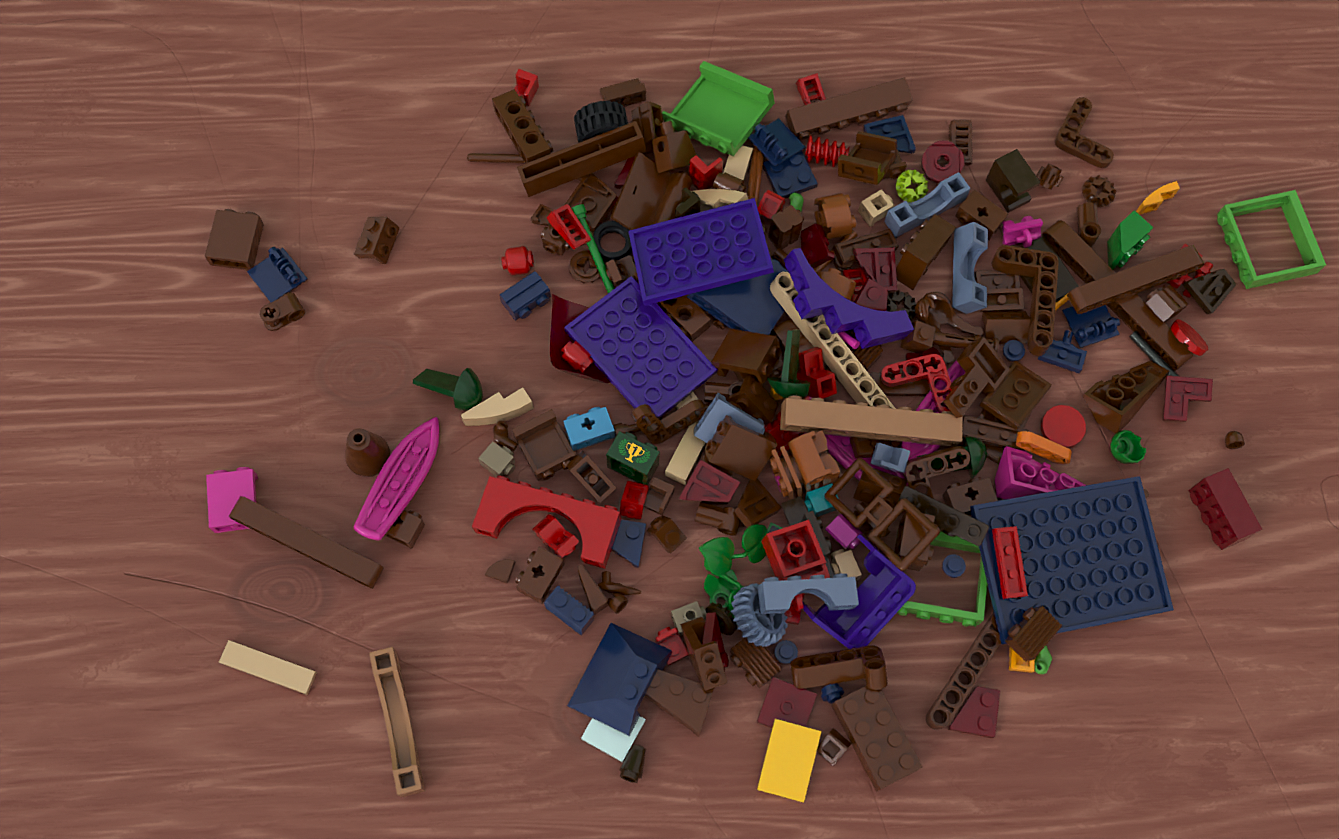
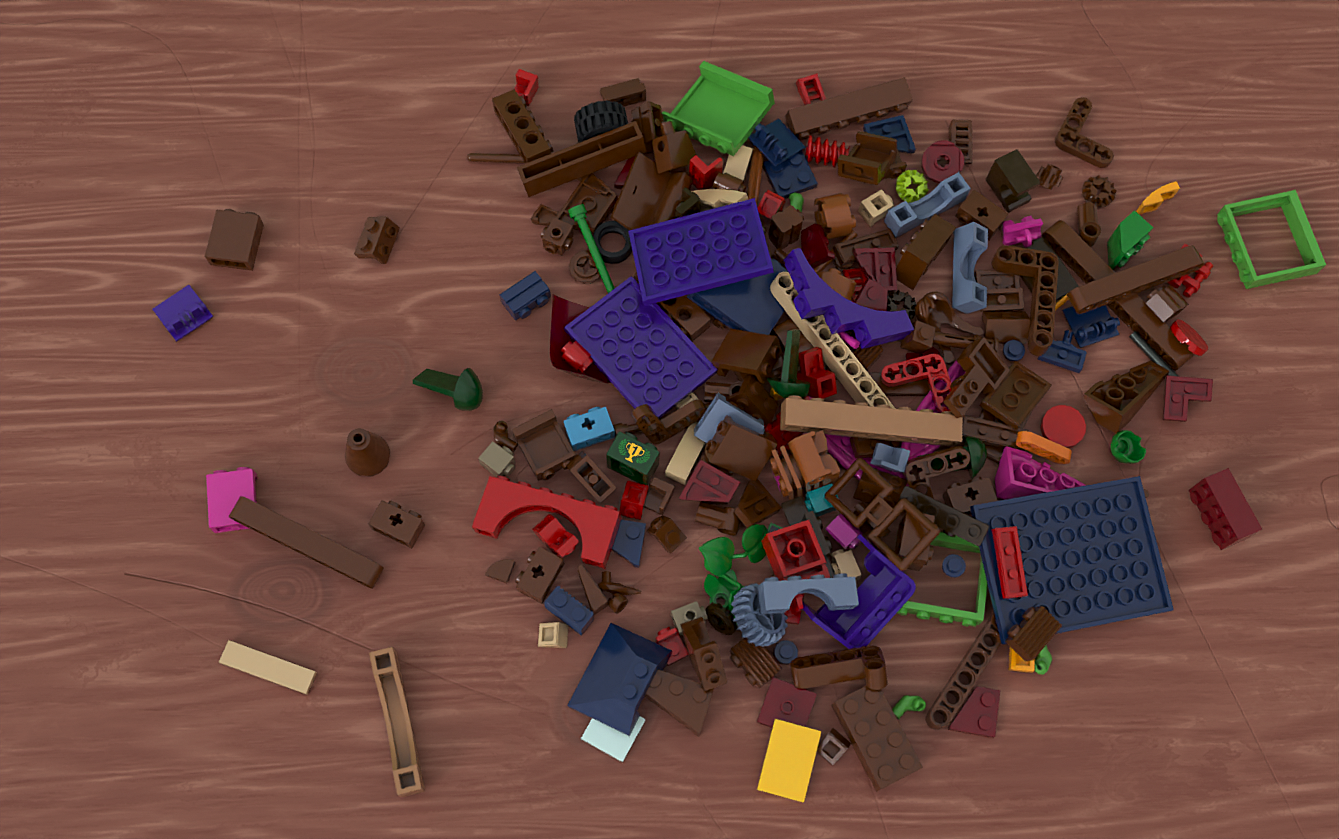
dark blue hinge [247,247,307,302] -> none
reddish brown piece [260,293,305,331] -> none
dark pink piece [353,417,440,540] -> none
tan slope [461,387,534,426] -> none
red head [501,246,534,276] -> none
red slope [547,204,591,250] -> none
reddish brown bracket [606,255,637,283] -> none
dark brown cone [619,745,646,783] -> none
dark red wing [702,612,729,671] -> none
dark blue plate [821,683,844,703] -> none
dark brown wing [1182,269,1236,314] -> none
reddish brown hinge [1225,431,1245,449] -> none
none -> dark purple hinge [152,285,213,342]
none -> tan slope [538,622,568,648]
none -> bright green arm [892,695,926,719]

